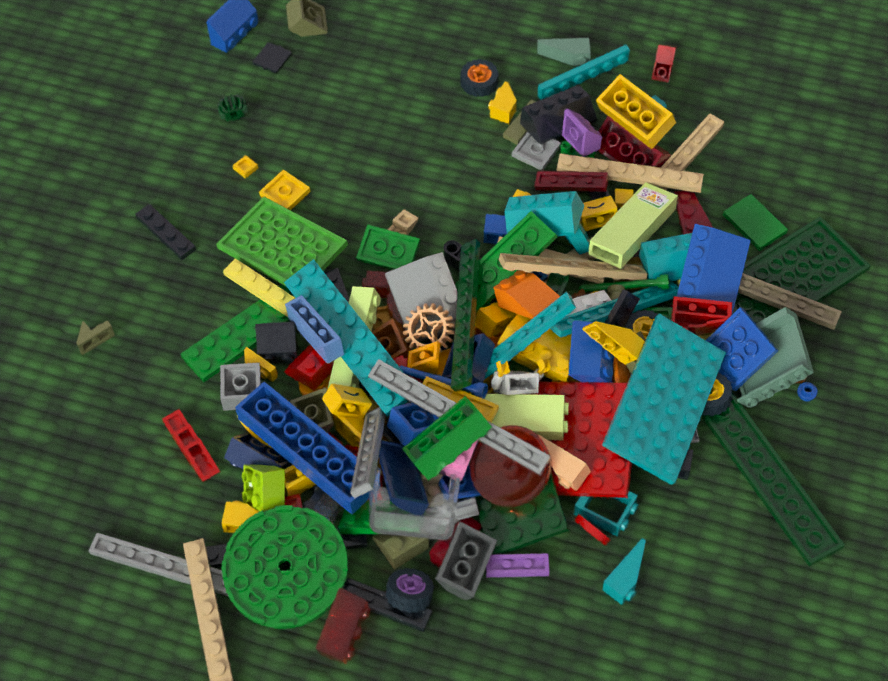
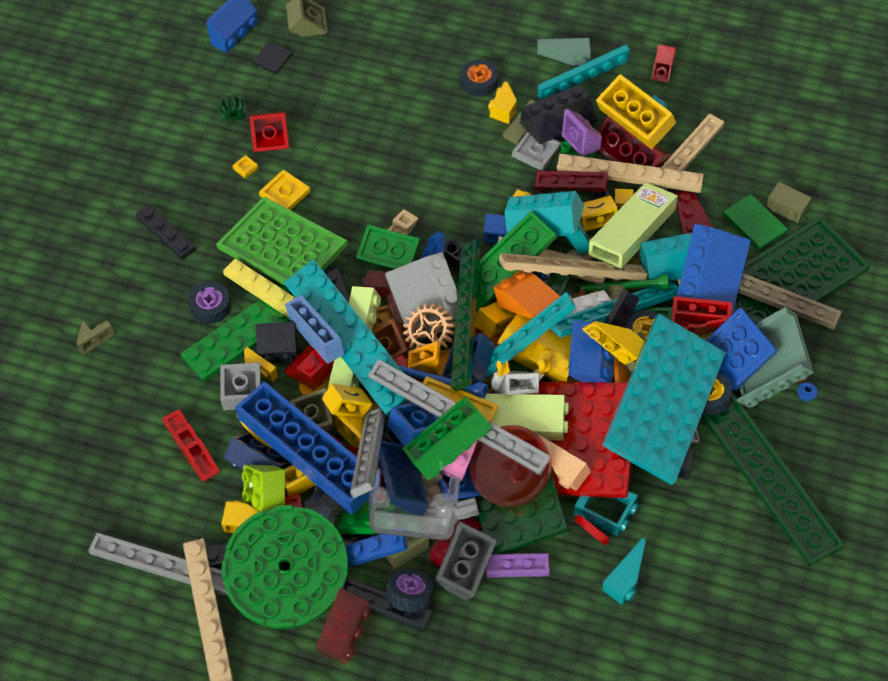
none -> black wheel [188,281,232,324]
none -> red slope [250,111,289,152]
none -> blue plate [345,528,407,568]
none -> blue wing [420,231,446,259]
none -> olive brick [766,182,811,223]

